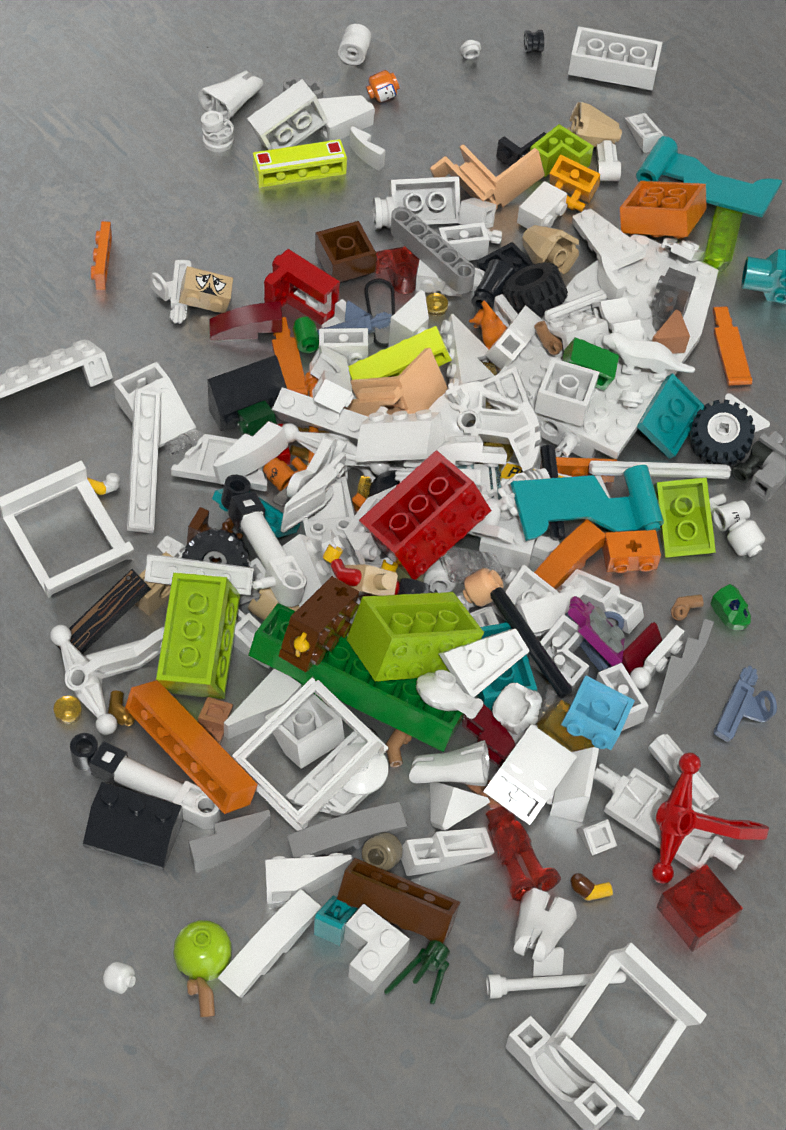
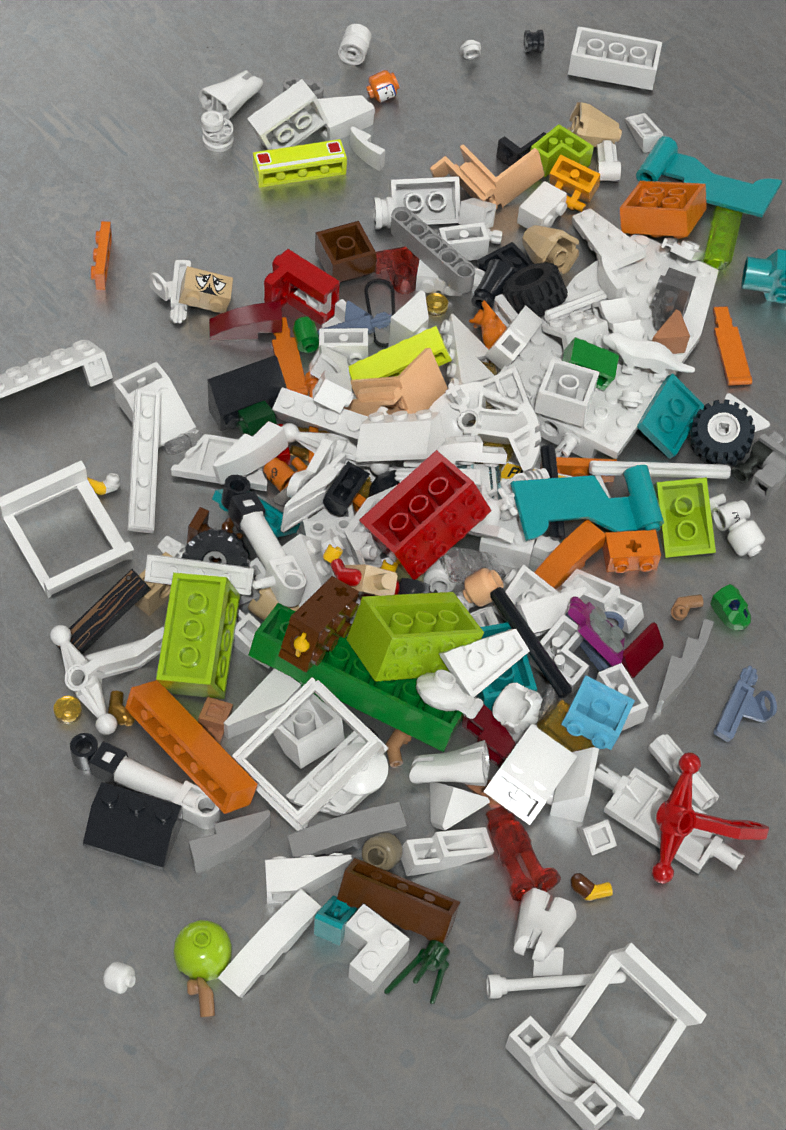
medium nougat arm [534,321,563,355] -> none
white plate [630,625,685,689] -> none
clear red brick [656,864,743,952] -> none
none -> black brick [323,461,370,515]

